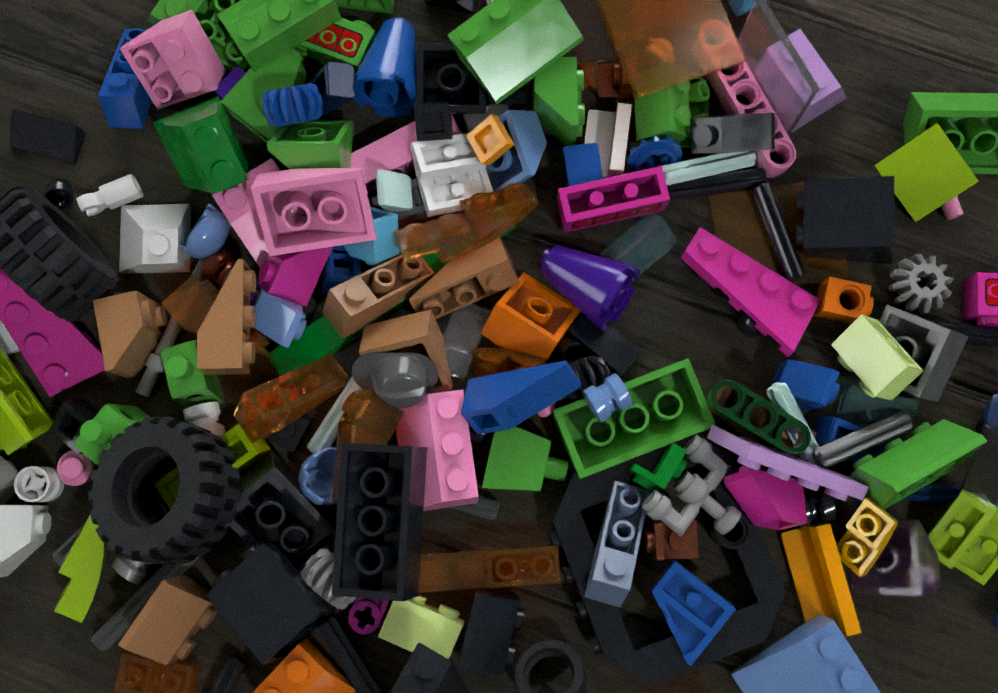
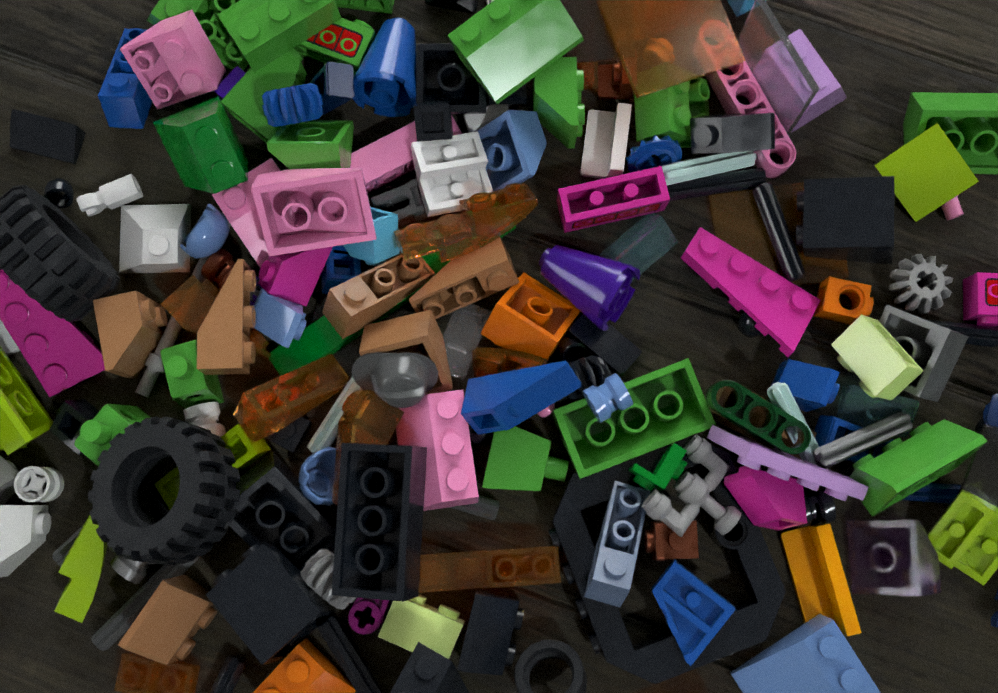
bright pink plate [57,451,94,486] -> none
light aqua slope [376,170,413,212] -> none
light orange plate [466,114,515,166] -> none
blue panel [562,143,603,187] -> none
yellow slope [837,497,899,577] -> none

